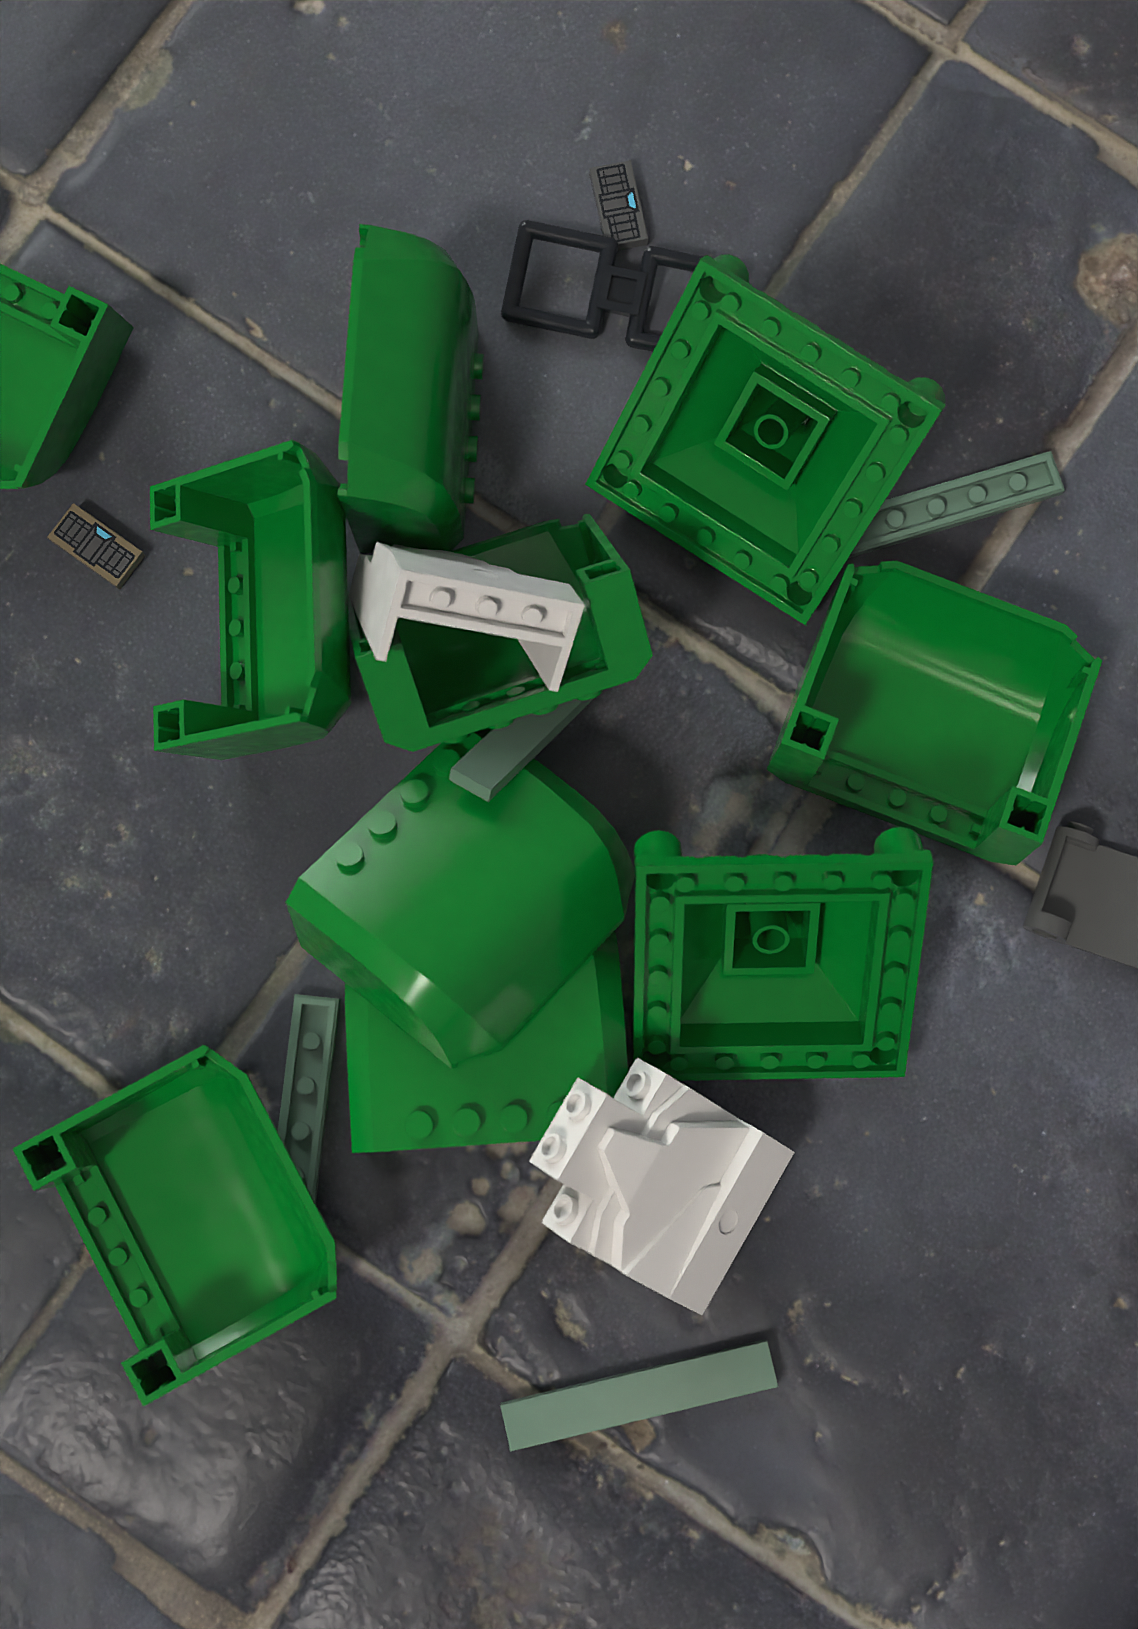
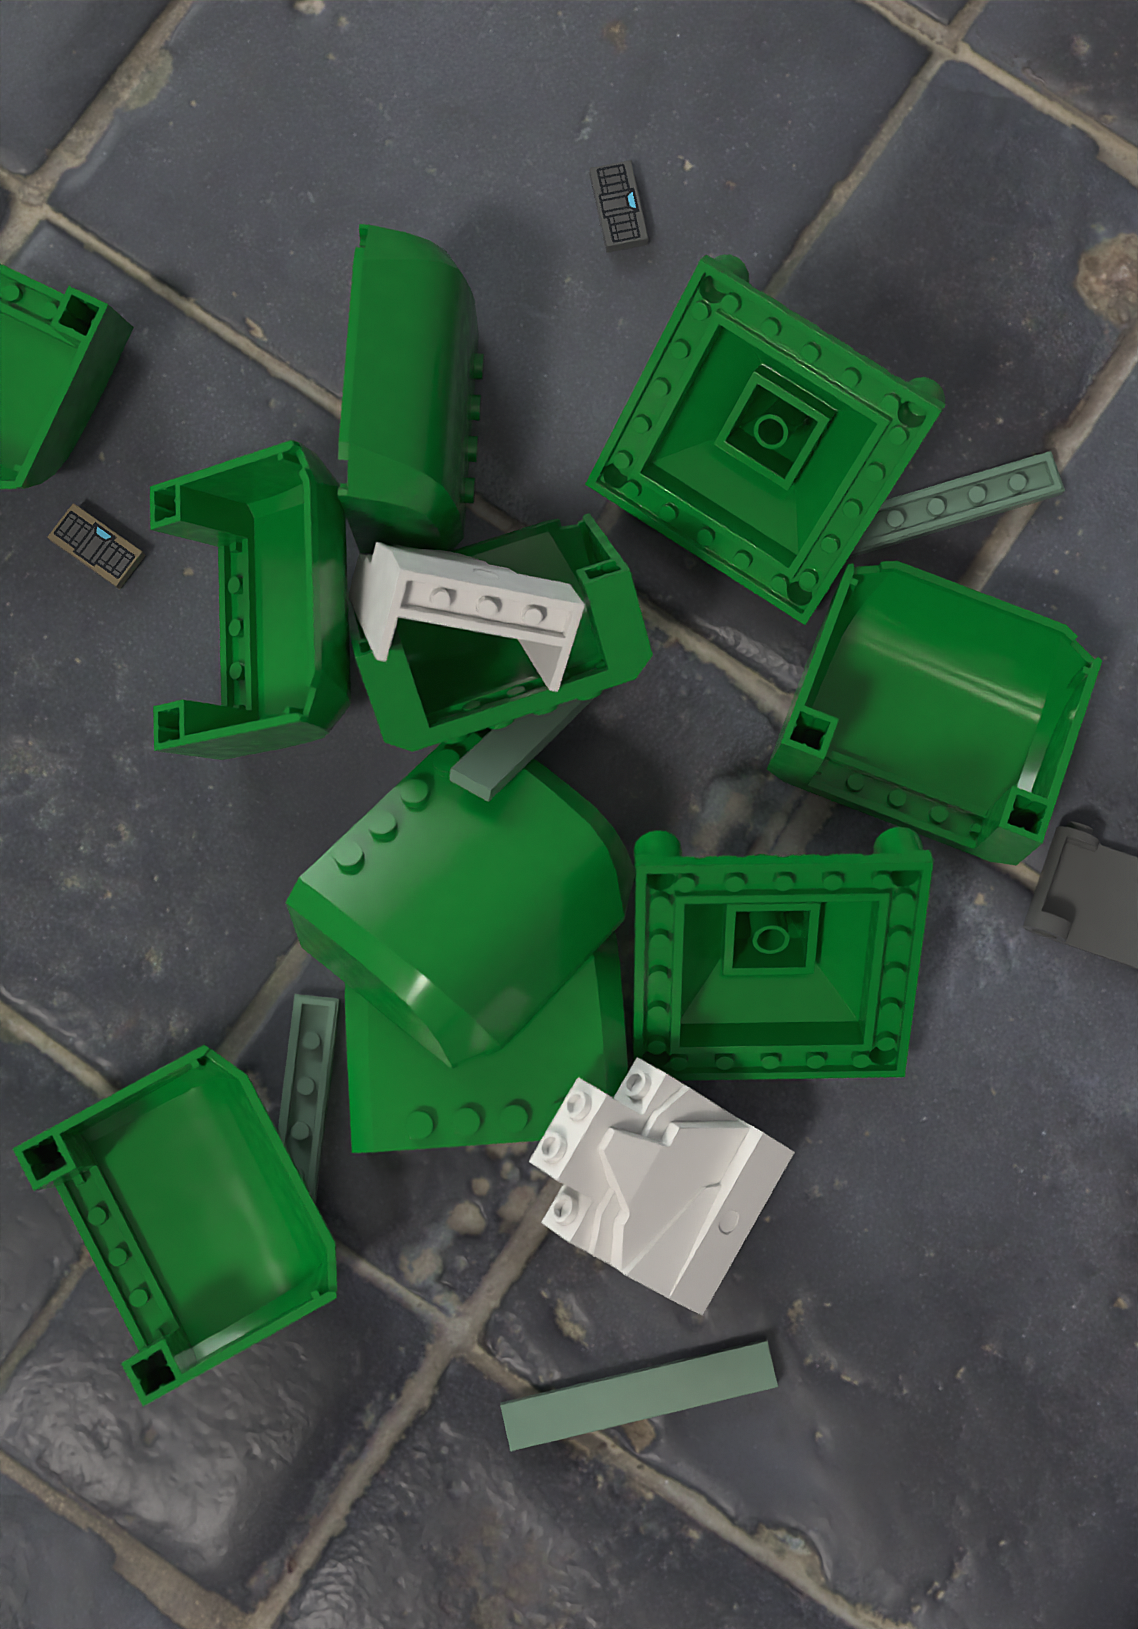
black bar [501,220,714,352] -> none

